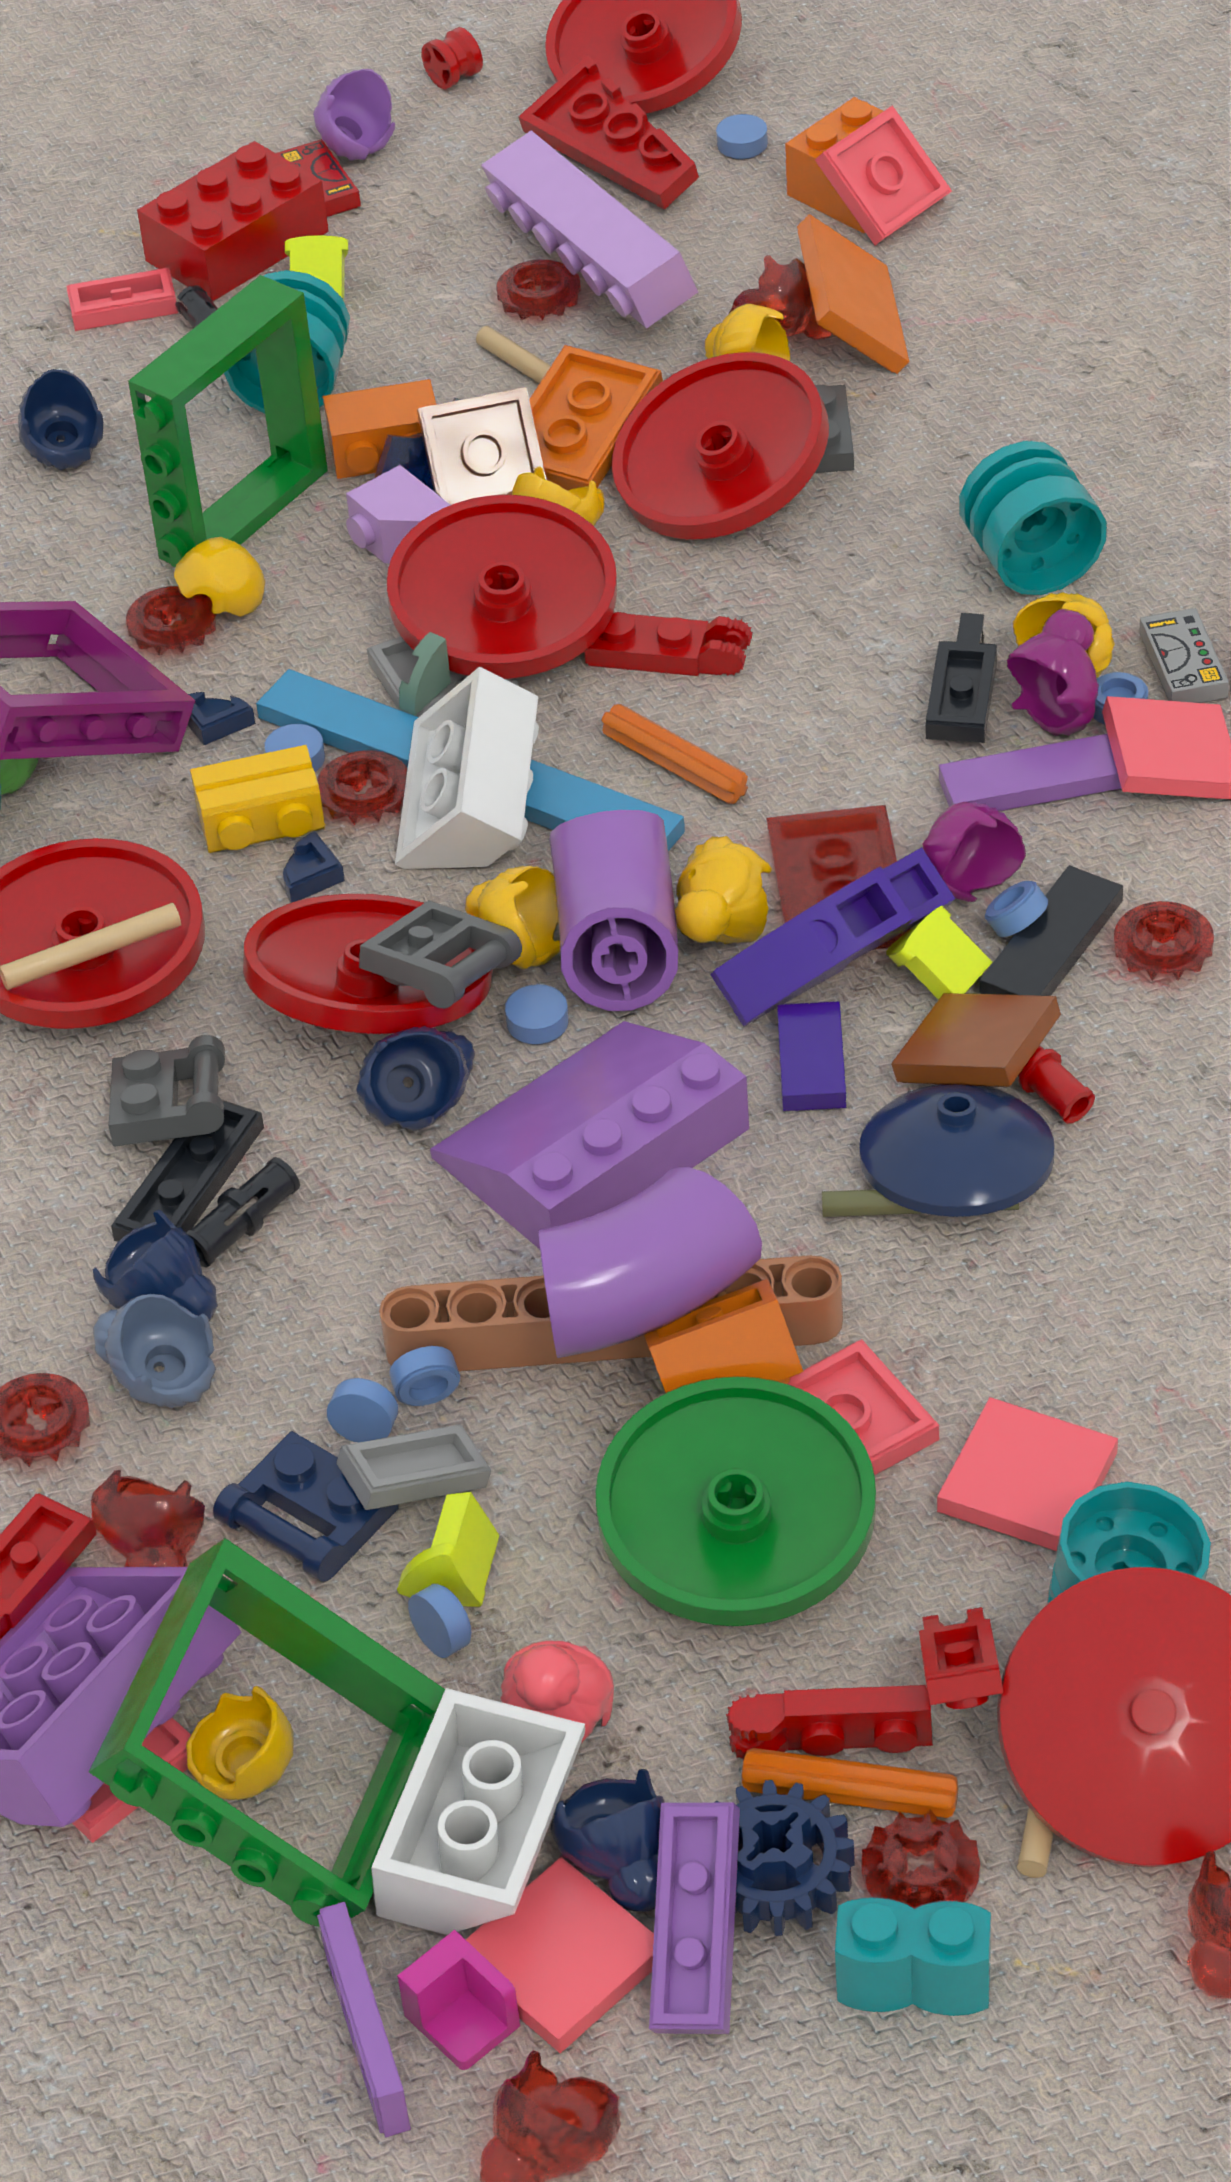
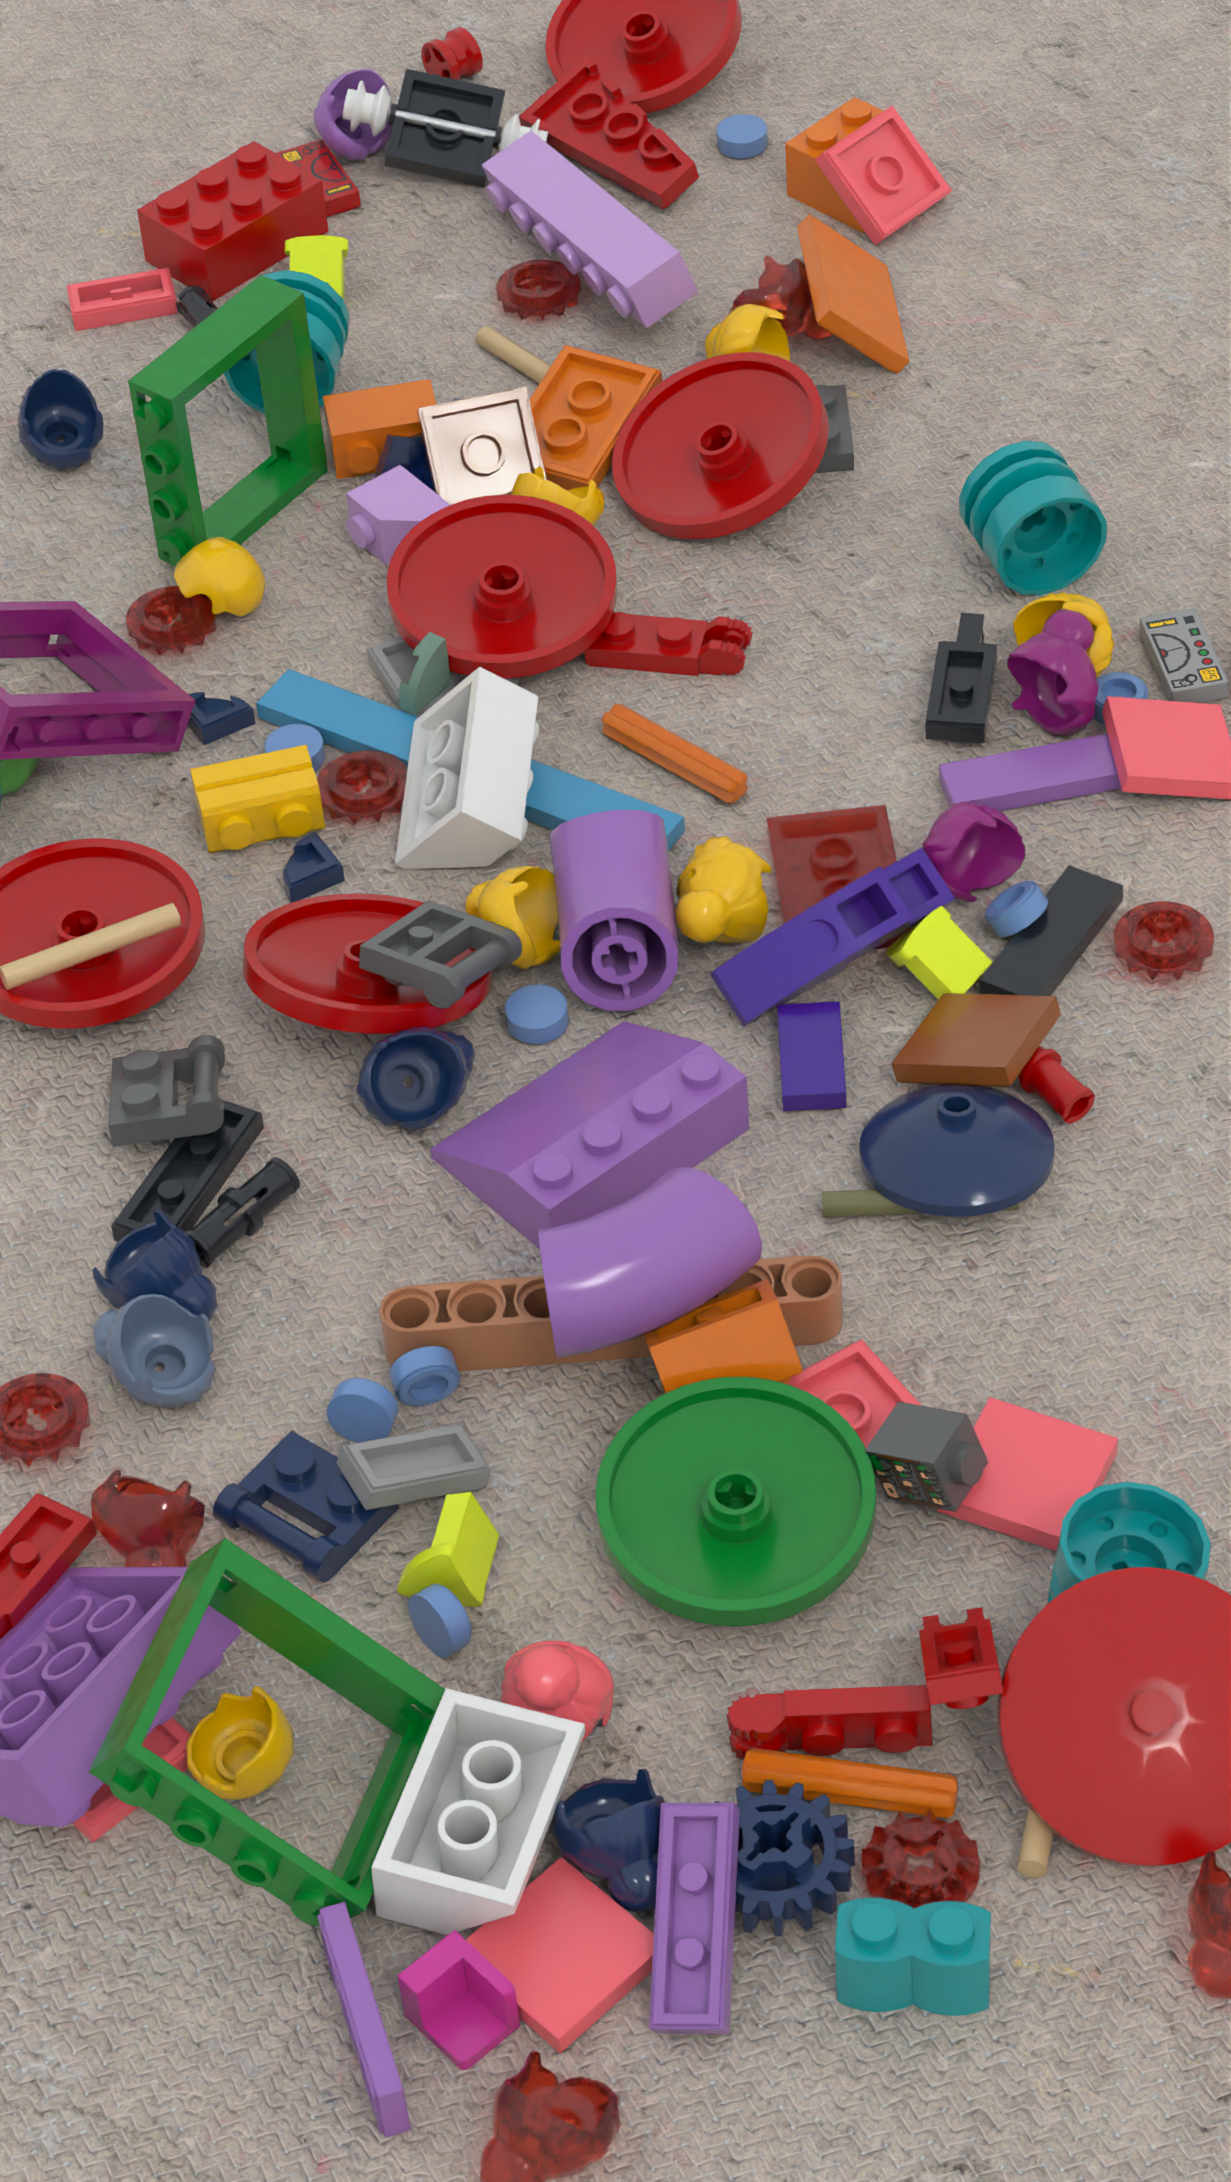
none -> black plate [342,69,548,187]
none -> dark grey brick [865,1402,988,1512]

